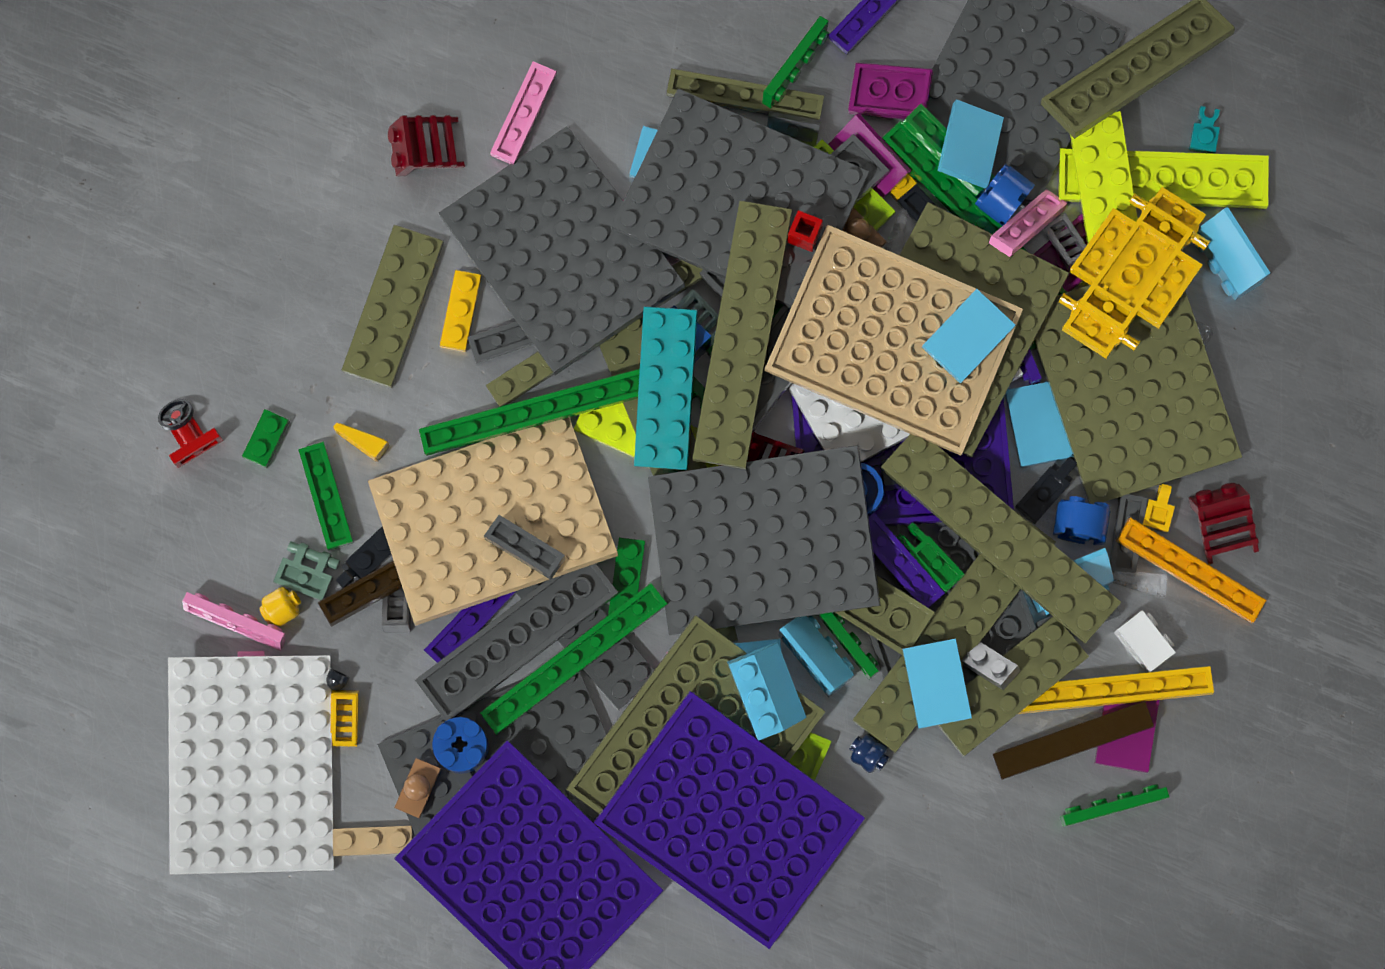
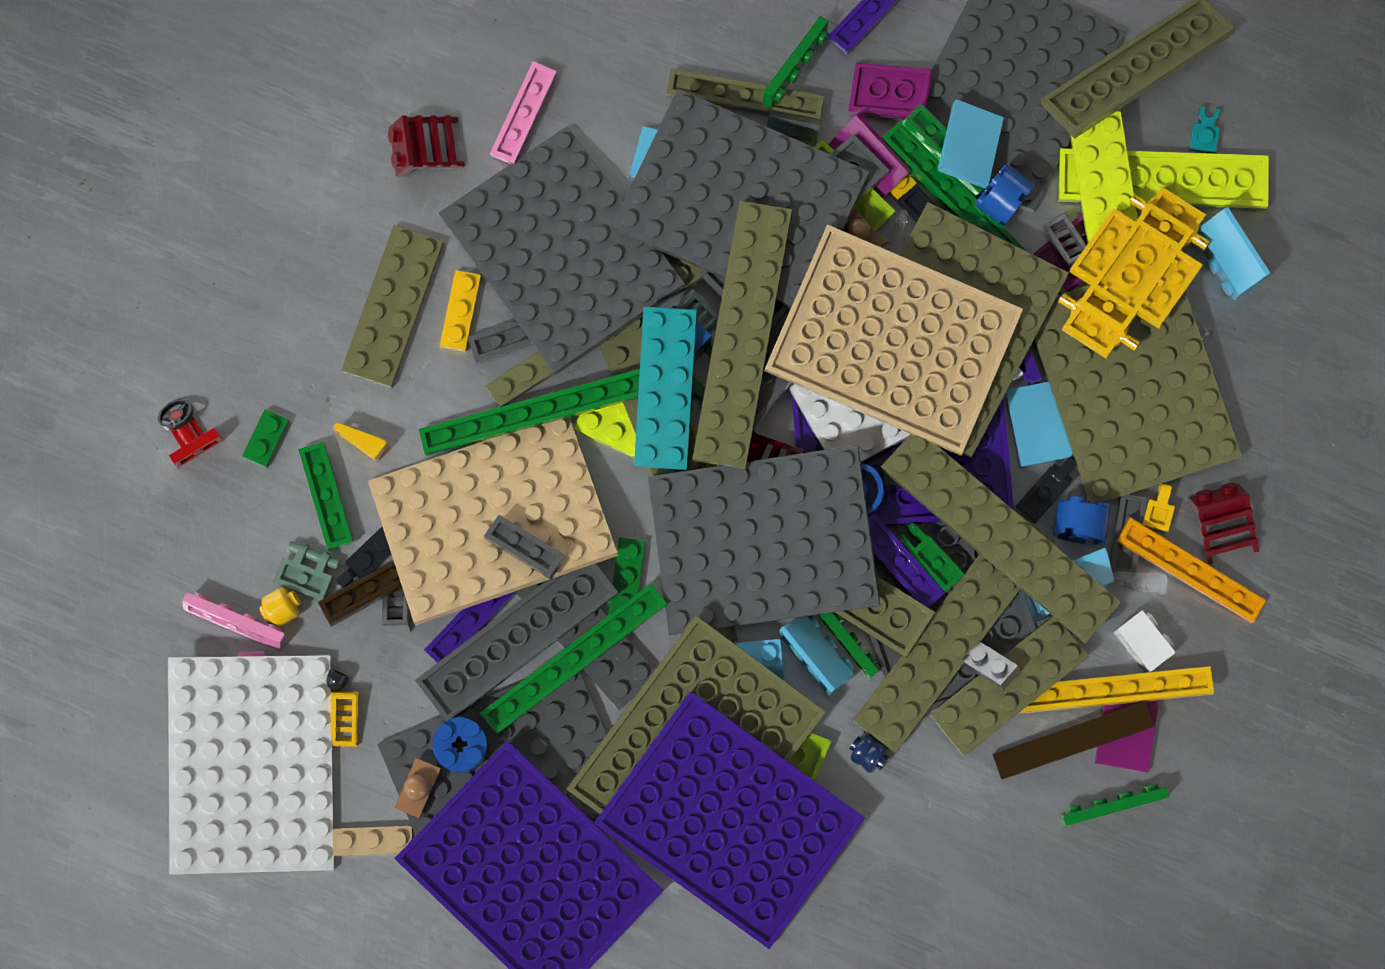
medium azure slope [727,642,807,741] -> none
red brick [788,210,823,252] -> none
medium azure tile [902,639,972,729] -> none
medium azure tile [922,289,1016,384] -> none
bright pink plate [989,189,1067,257] -> none

